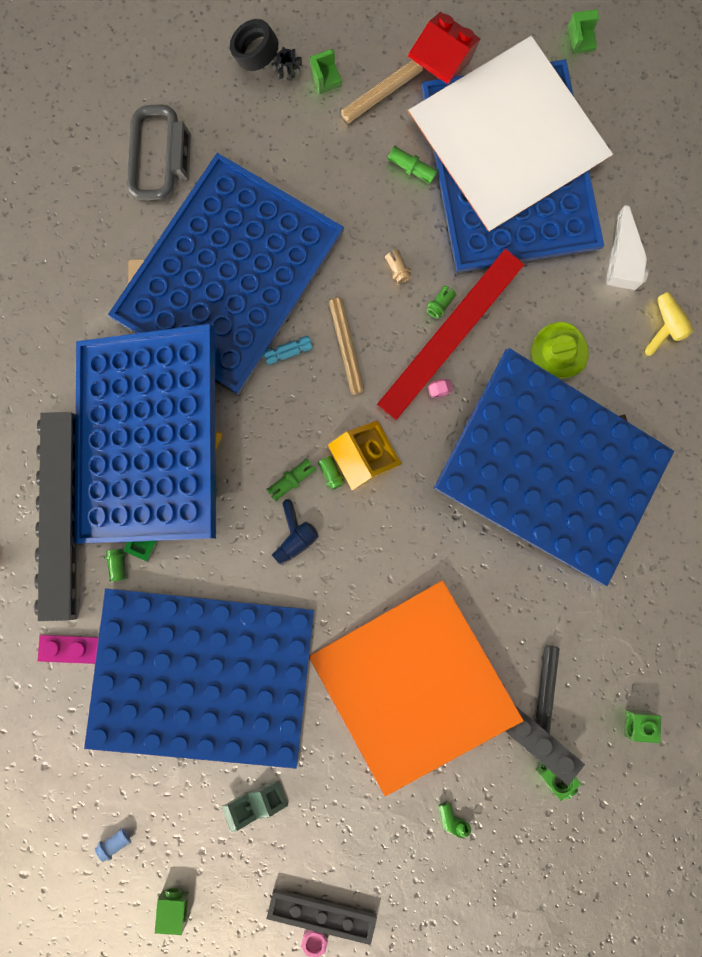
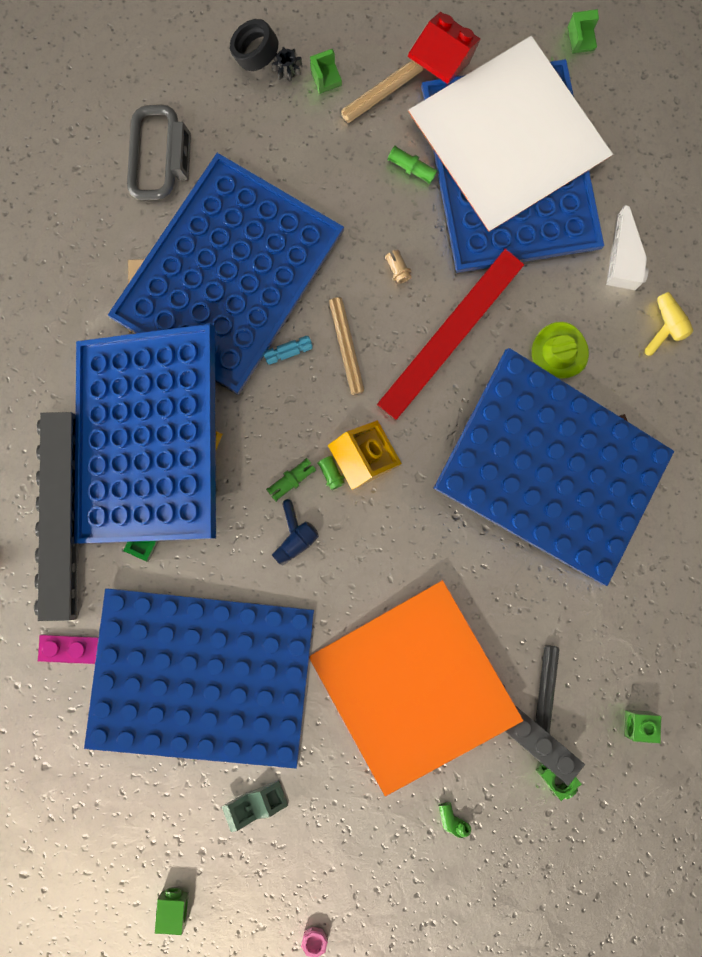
light blue pin [95,828,131,862] -> none
bright green pin [104,549,126,582] -> none
dark grey plate [266,888,377,945] -> none
bright green pin [426,286,456,319] -> none
bright pink tile [428,379,454,398] -> none

